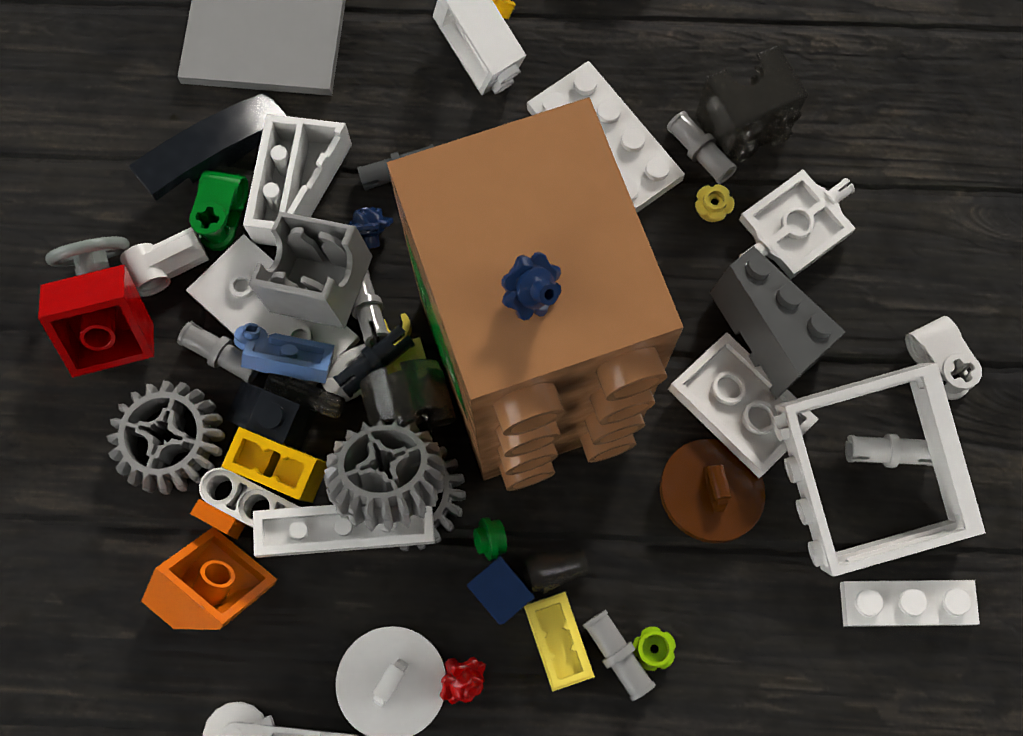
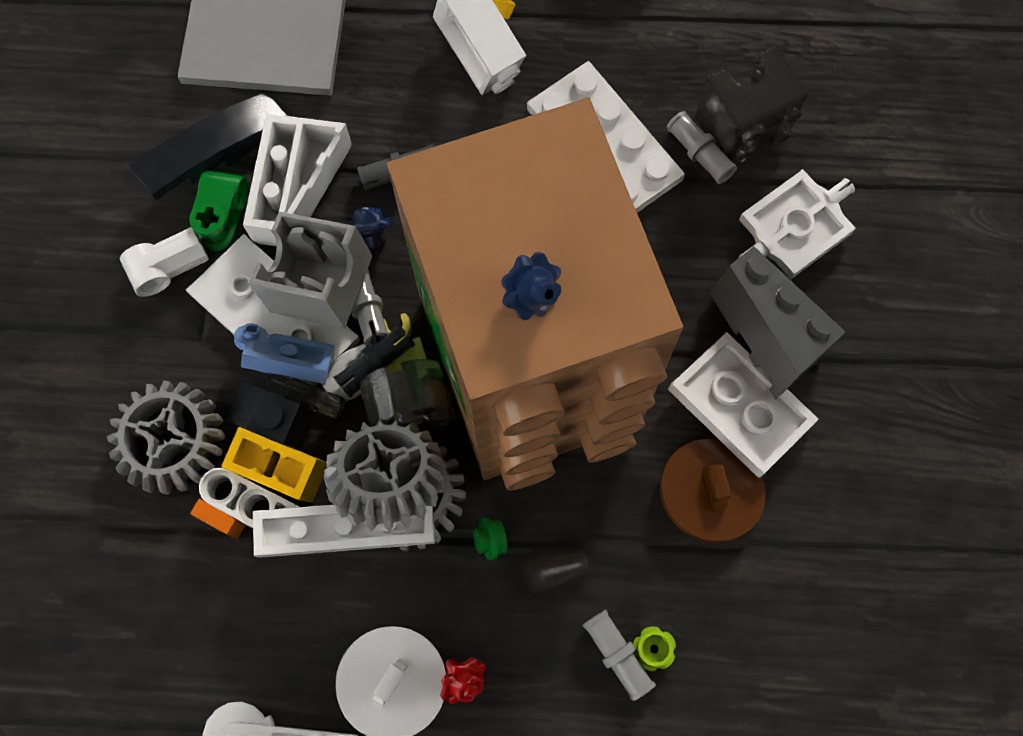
red piece [38,236,154,378] -> none
orange slope [141,527,277,630] -> none
light grey pin [177,321,259,384] -> none
dark blue panel [467,556,535,625] -> none
light yellow plate [524,592,595,692] -> none
light yellow plate [695,184,735,222] -> none
white window [772,363,986,577] -> none
white plate [840,580,980,627] -> none
white pin [845,434,933,468] -> none
white piece [905,316,982,400] -> none

